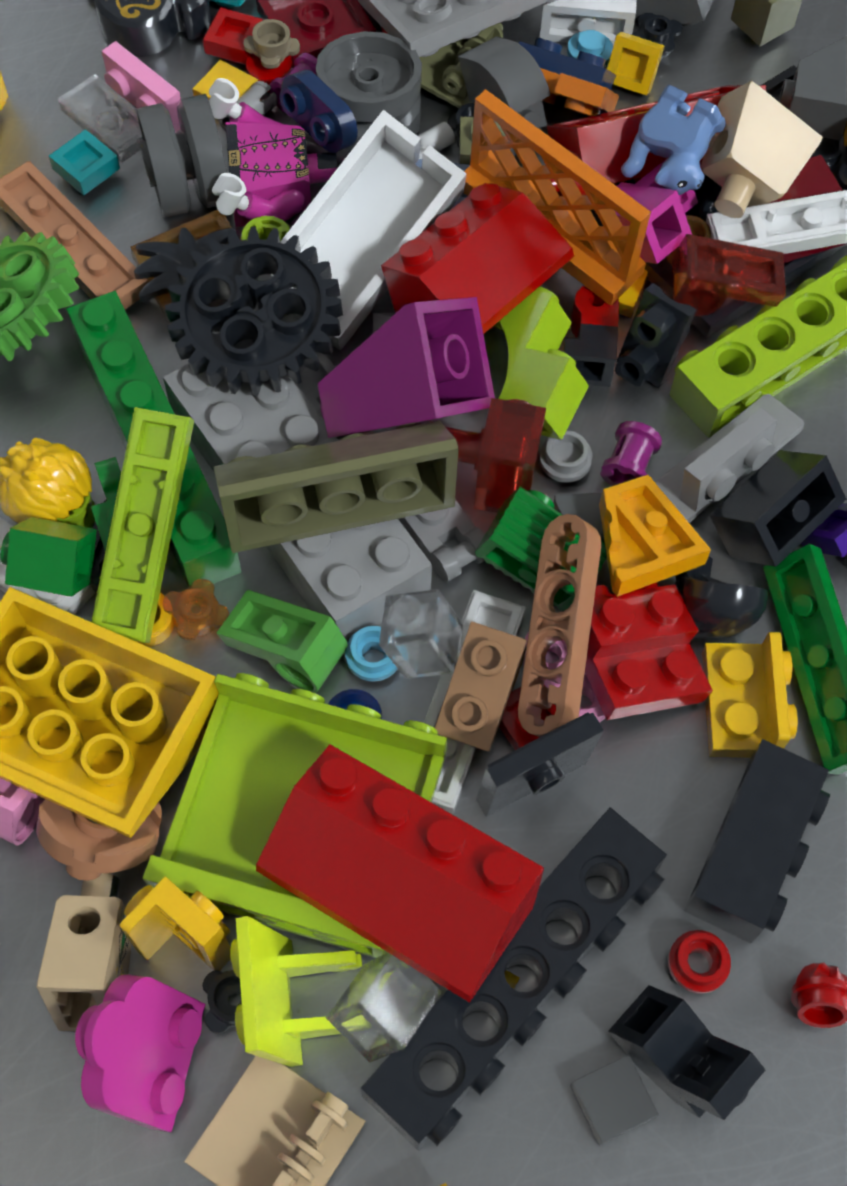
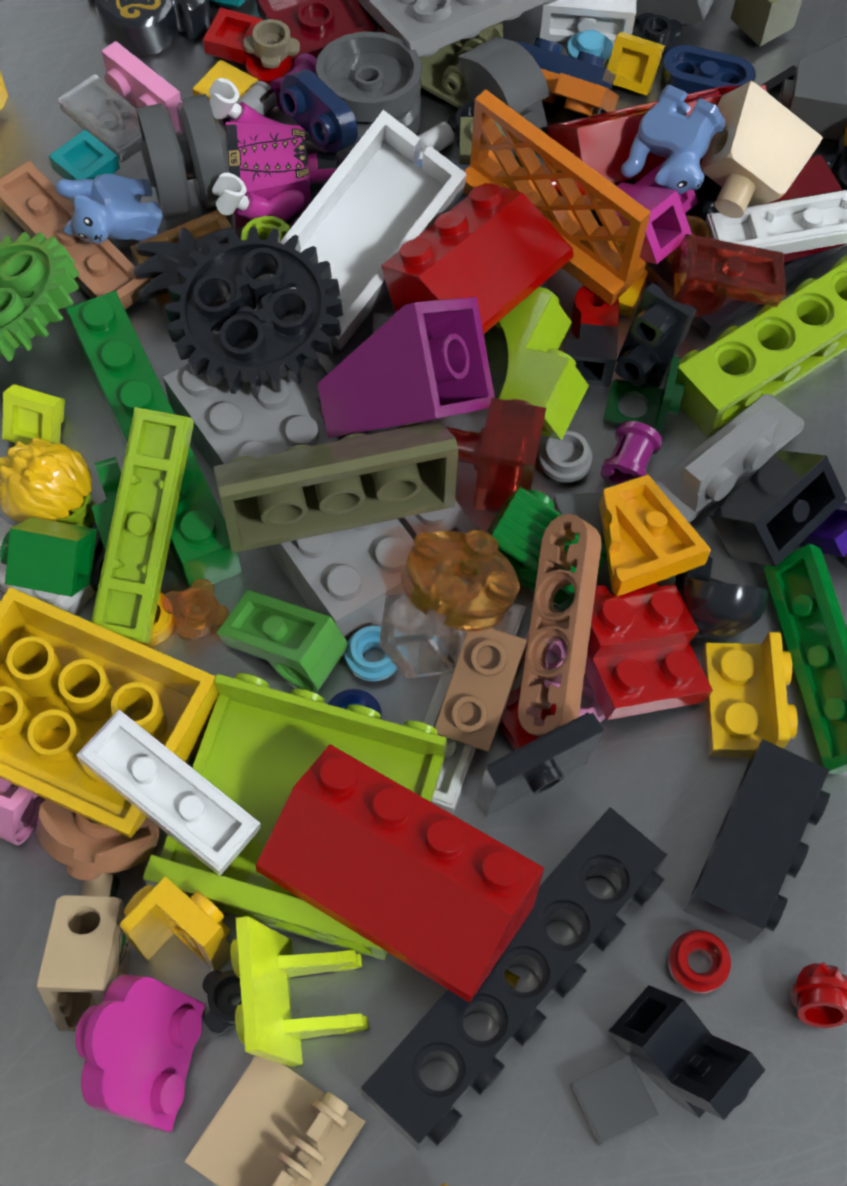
clear brick [326,952,442,1063] -> none
none -> neon yellow tile [2,384,65,445]
none -> medium blue animal [55,174,163,244]
none -> white tile [77,710,261,876]
none -> clear orange plate [401,530,520,631]
none -> dark green bracket [603,356,685,436]
none -> dark blue plate [661,45,756,94]

